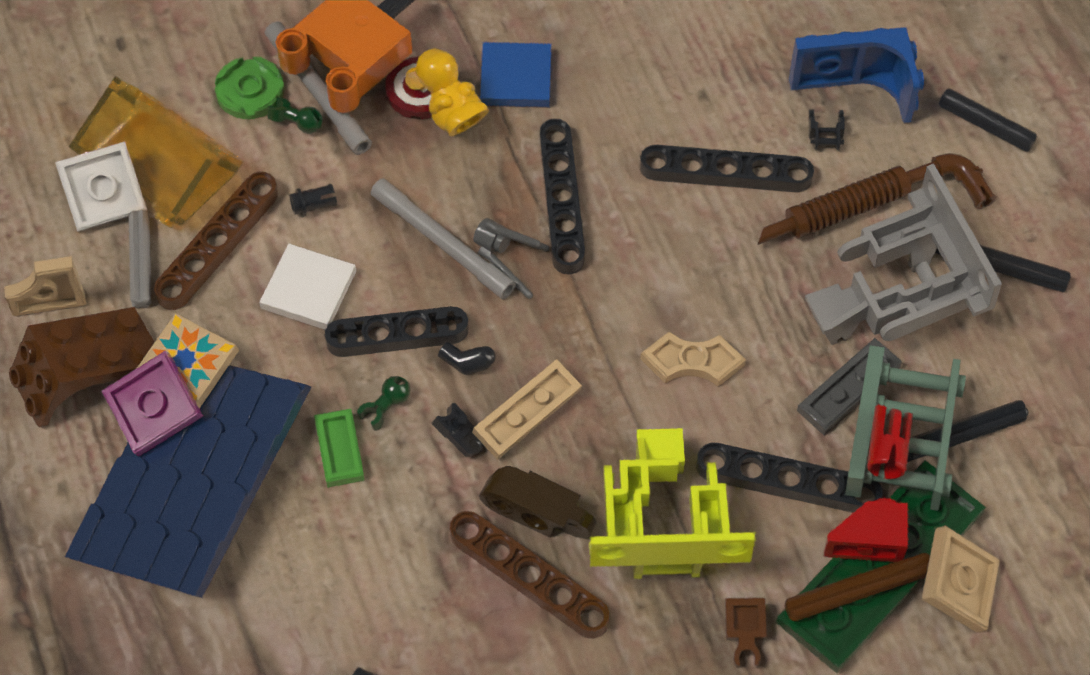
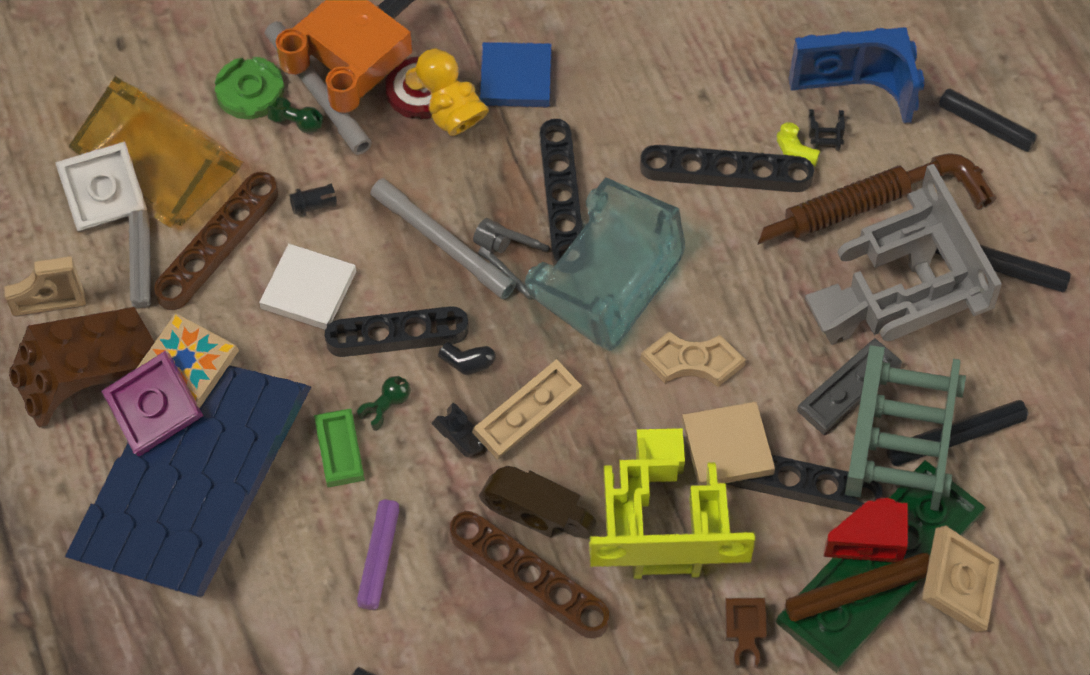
red arm [867,404,913,480] -> none
none -> medium lavender axle [357,499,400,610]
none -> clear light blue windscreen [524,177,685,351]
none -> tan tile [682,401,775,486]
none -> neon yellow arm [777,122,820,167]

